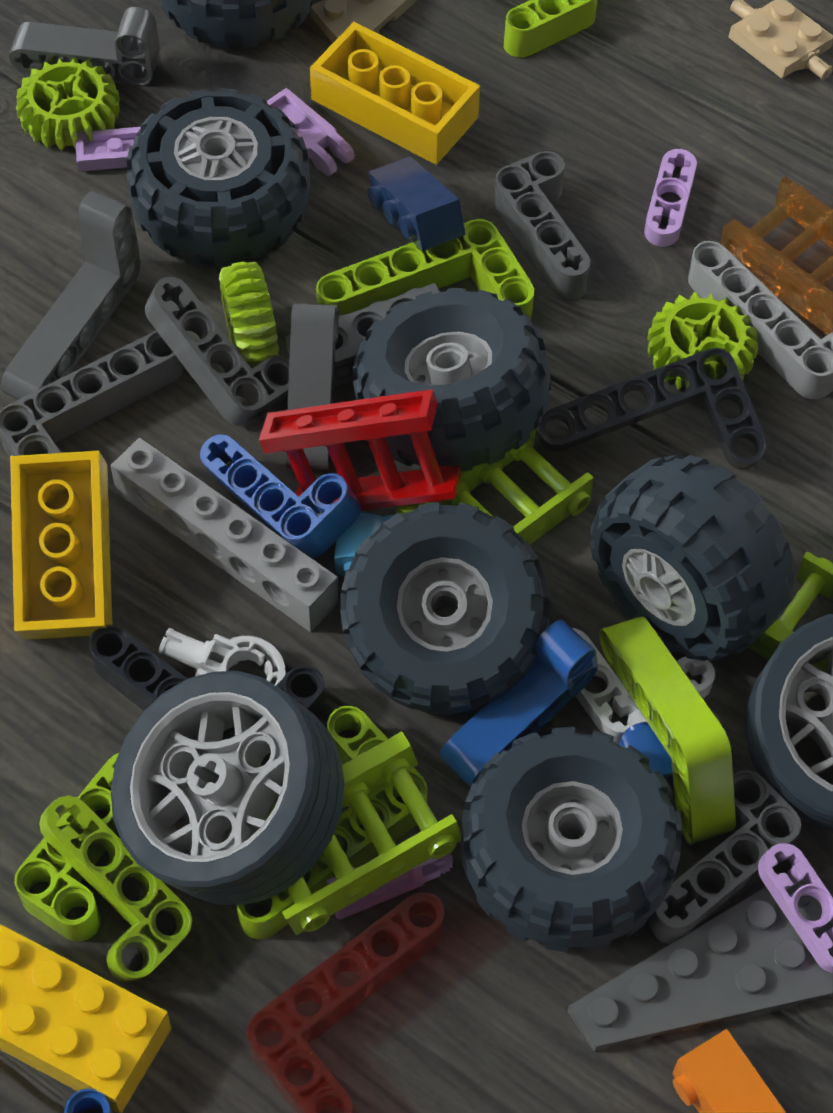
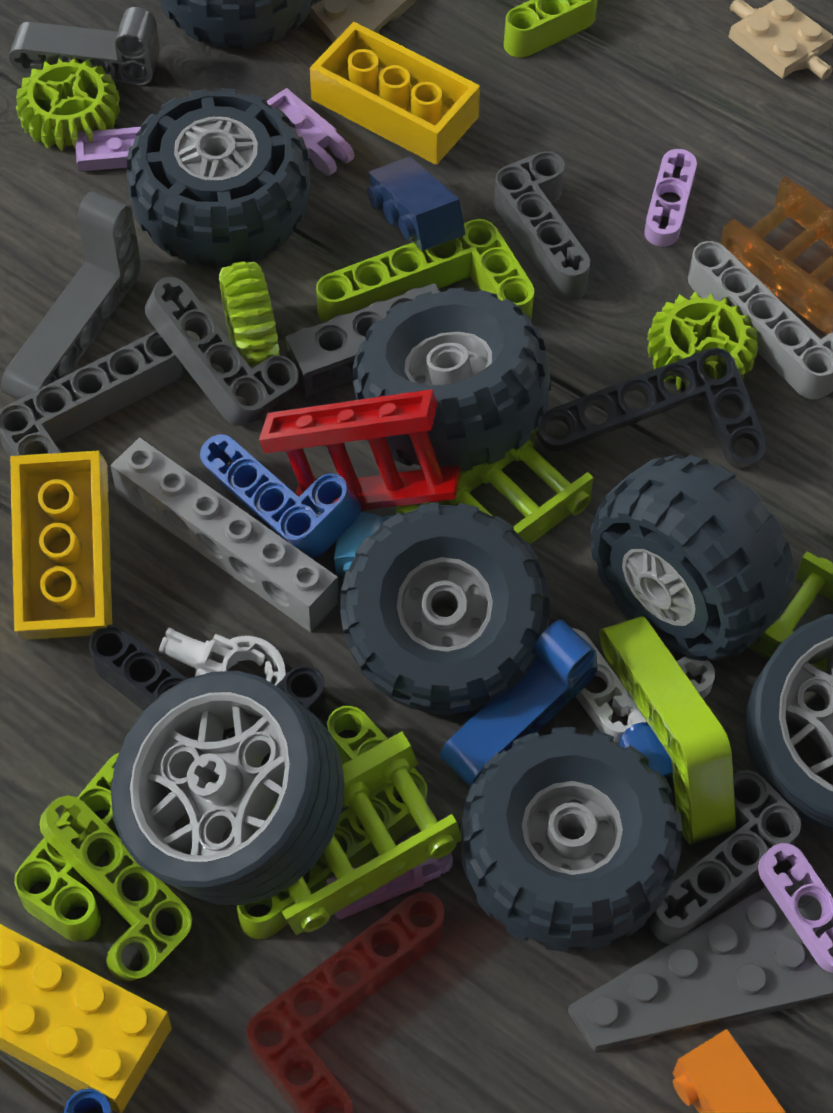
dark grey beam [286,303,339,470] -> none

